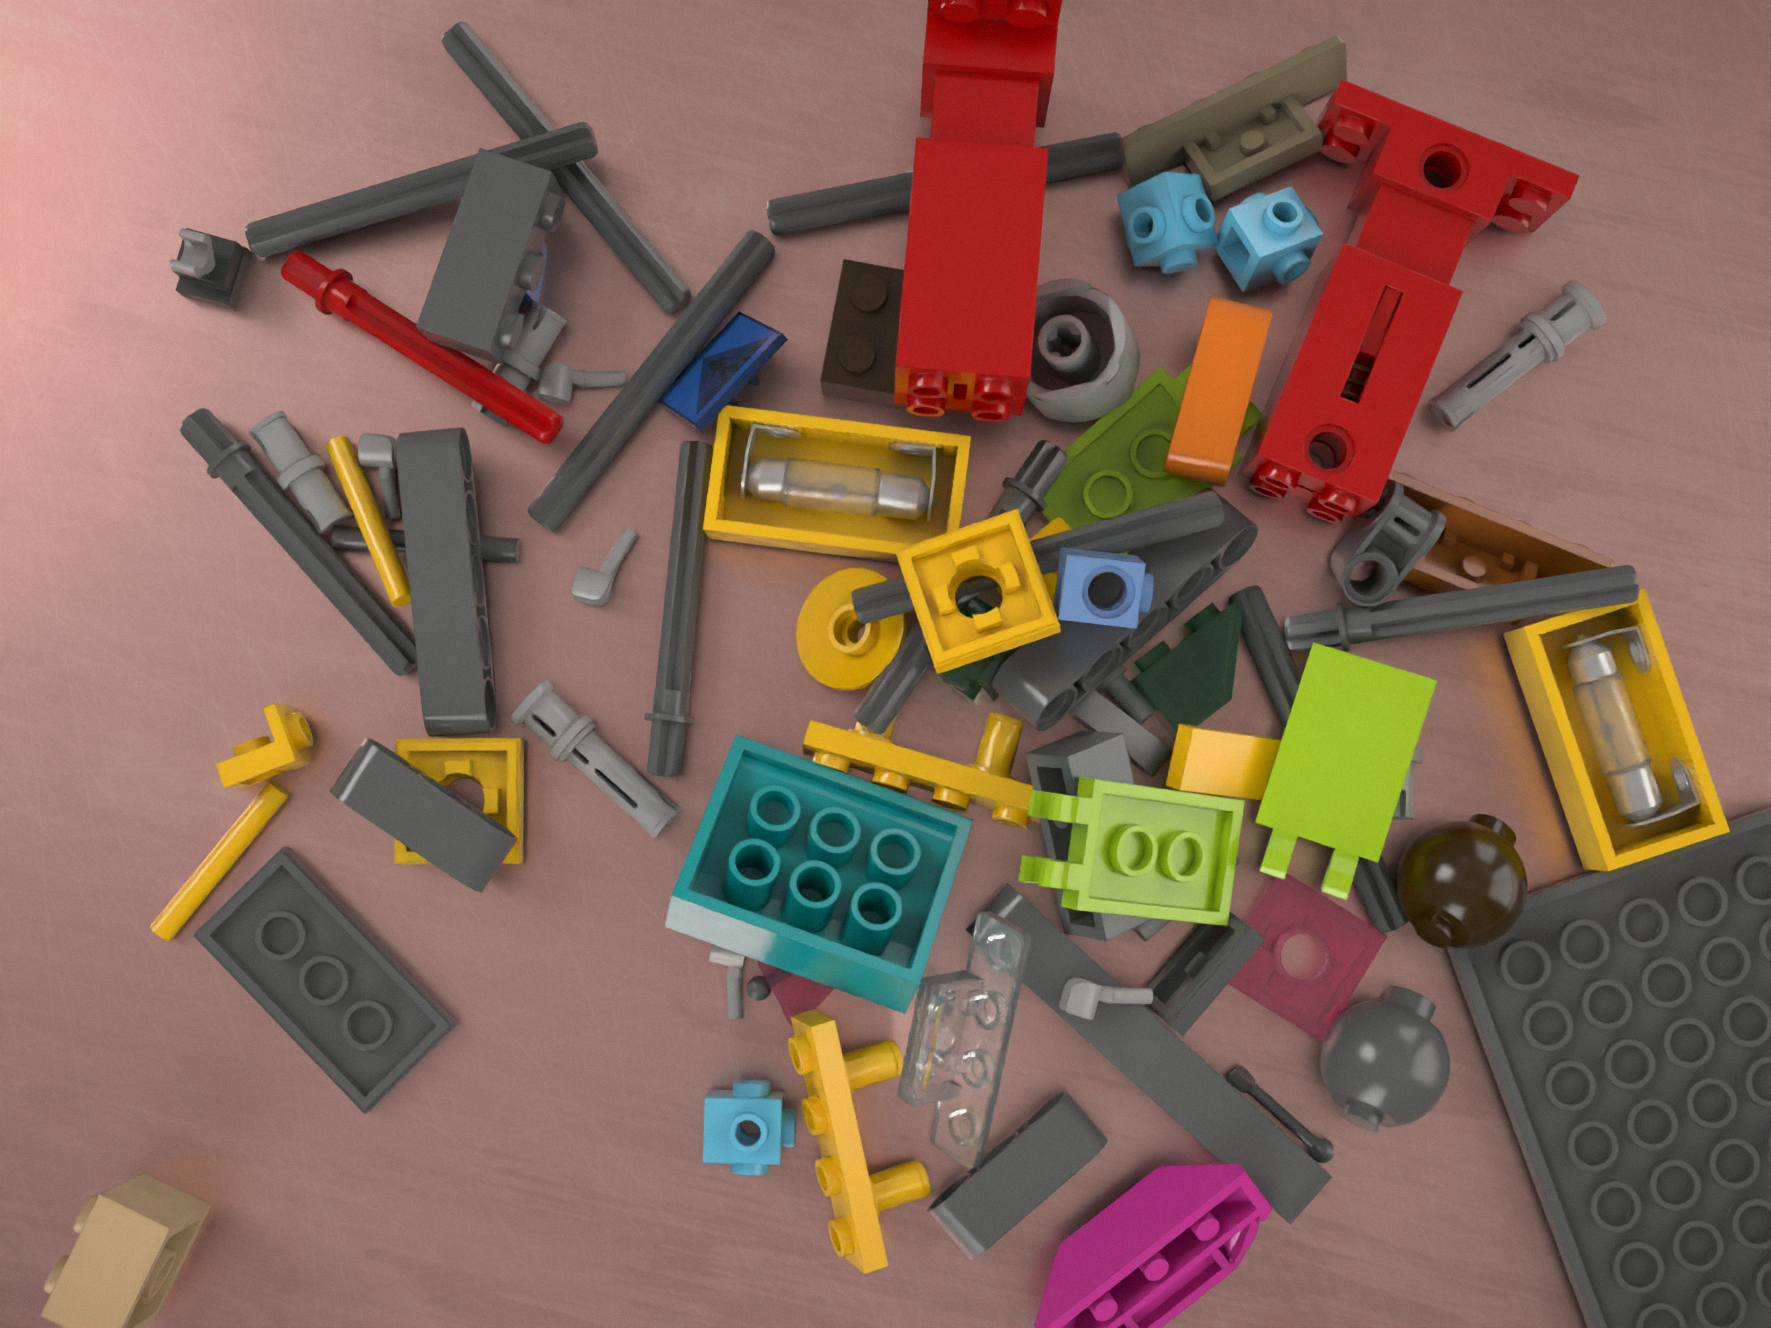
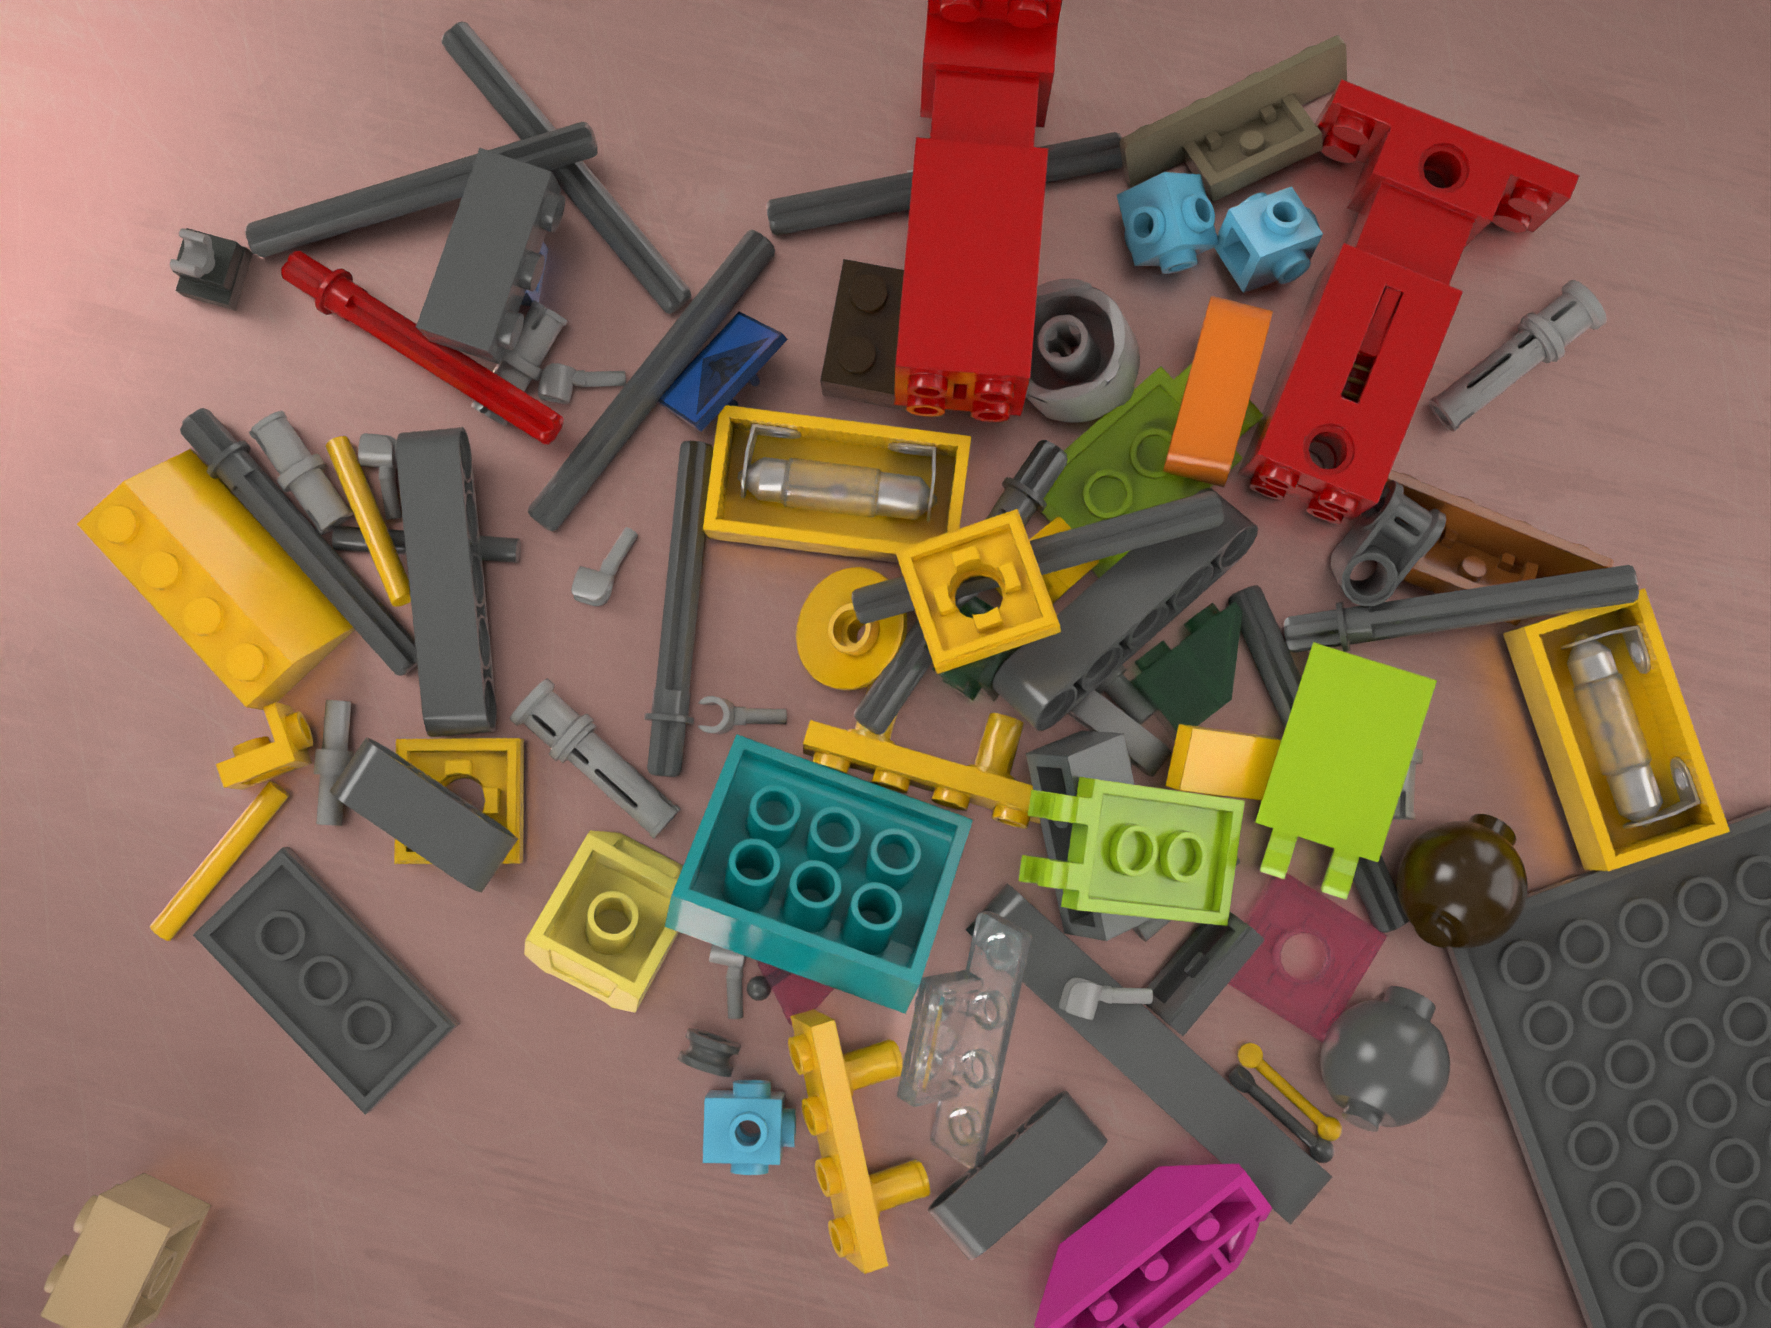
medium blue brick [1053,547,1154,629] -> none
none -> yellow slope [77,449,355,710]
none -> light grey bar [314,700,354,826]
none -> light yellow slope [524,830,683,1013]
none -> dark grey bush [678,1028,741,1077]
none -> light grey hand [698,696,787,734]
none -> yellow hinge [1237,1042,1342,1142]

